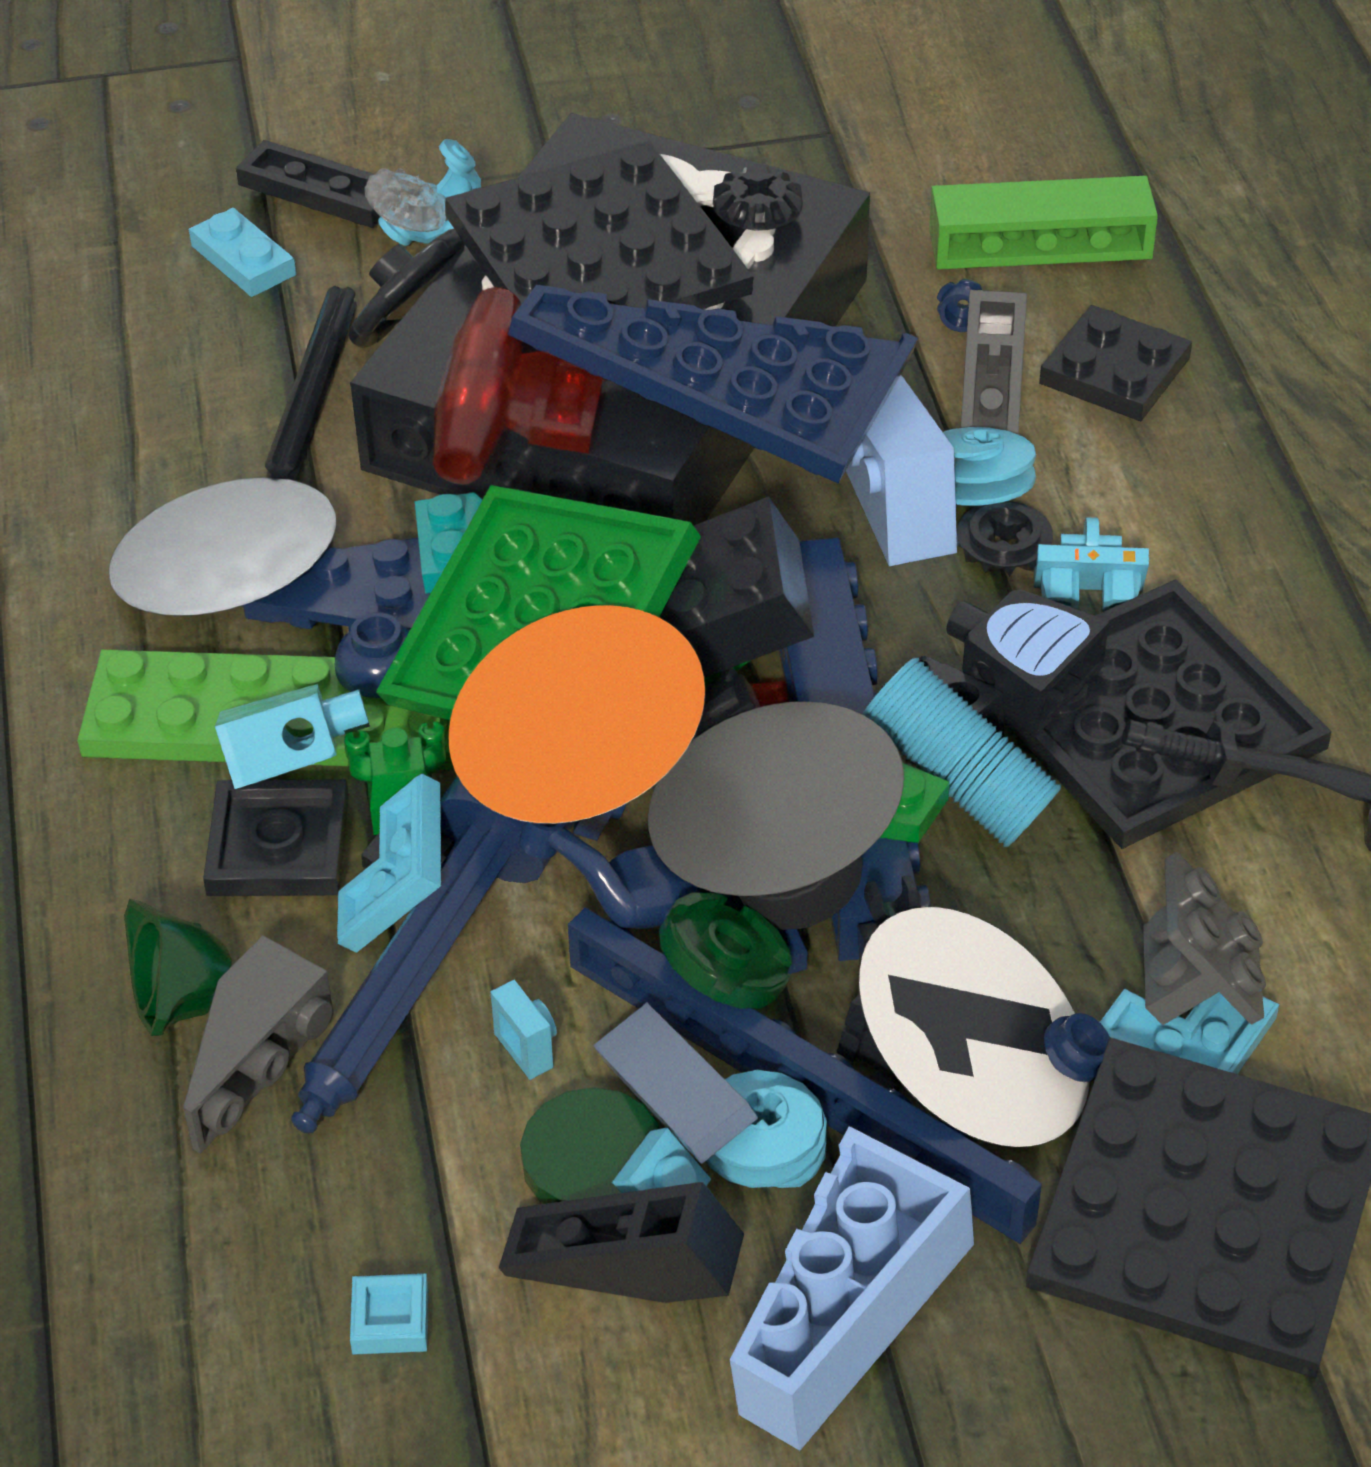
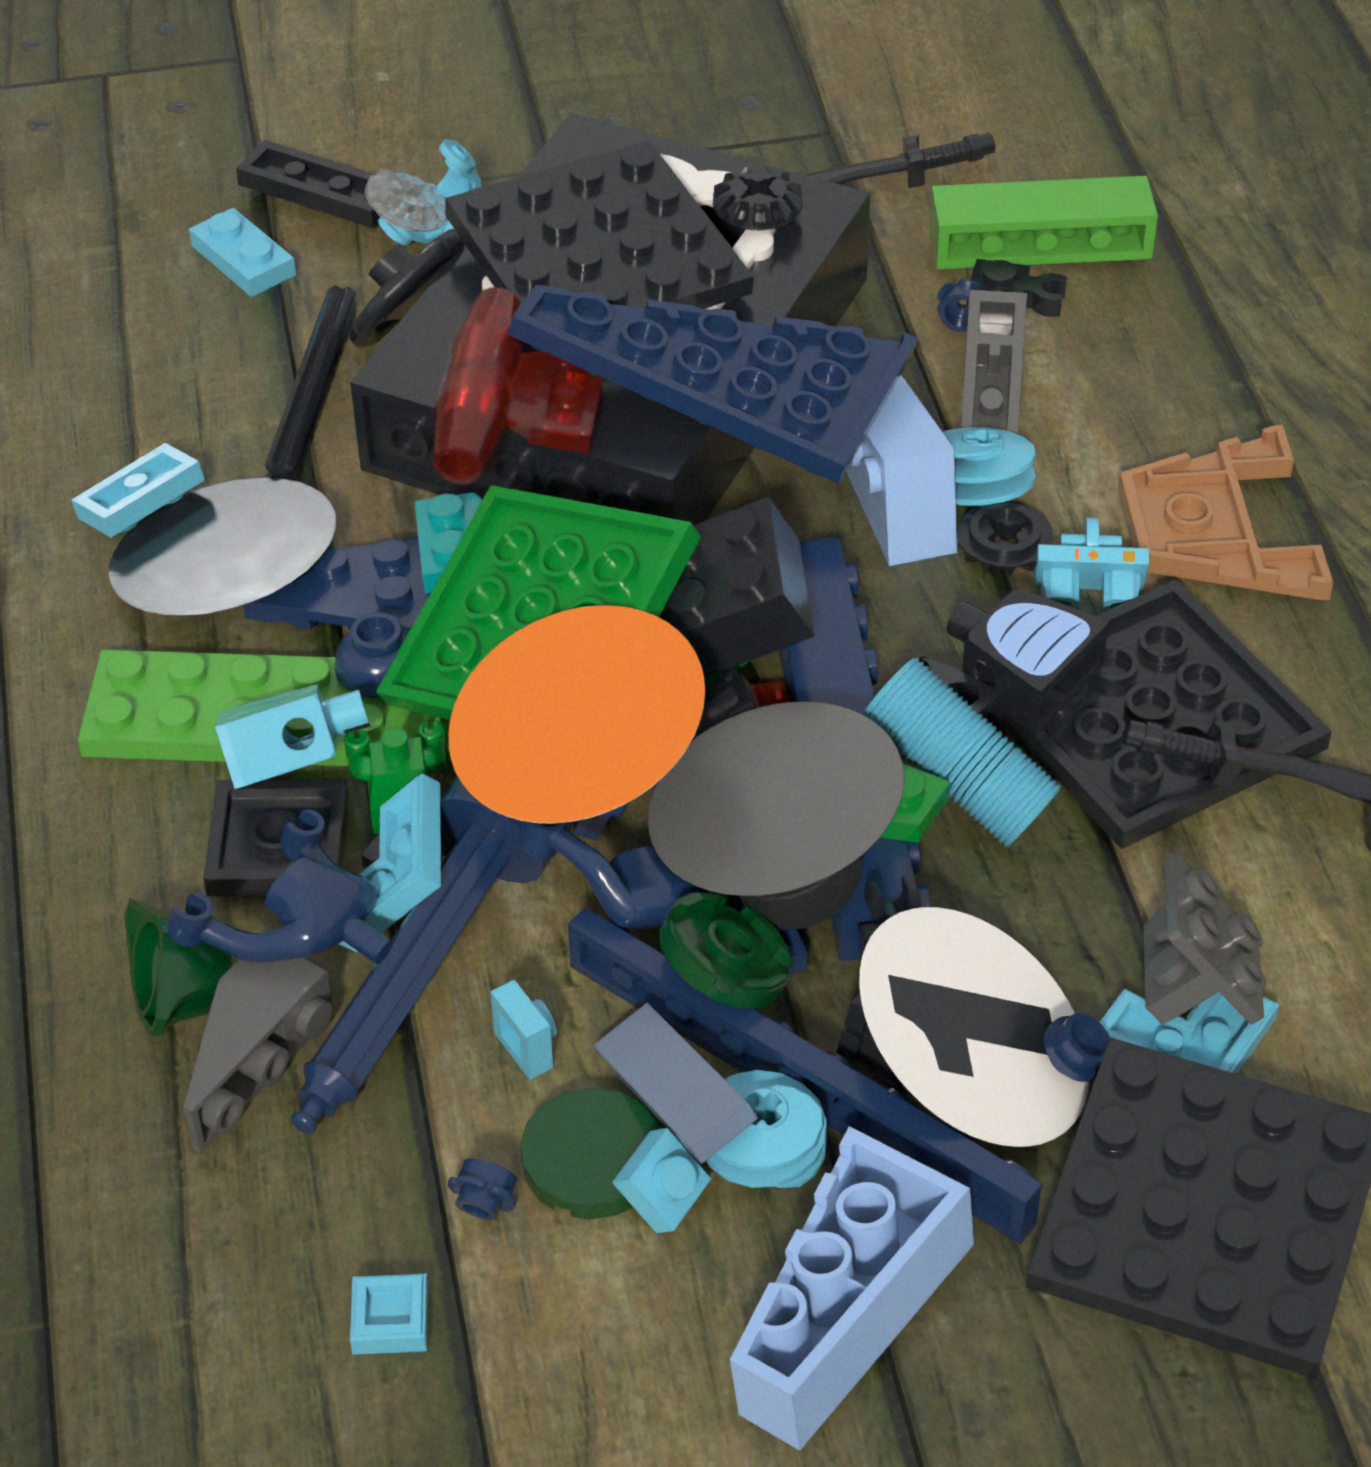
black slope [499,1182,744,1303] -> none
black plate [1039,305,1192,422] -> none
none -> medium azure plate [71,443,205,538]
none -> dark blue piece [167,809,393,964]
none -> dark blue plate [448,1158,518,1220]
none -> black sword [806,132,995,188]
none -> black plate [966,259,1067,317]
none -> medium nougat wing [1118,425,1333,600]

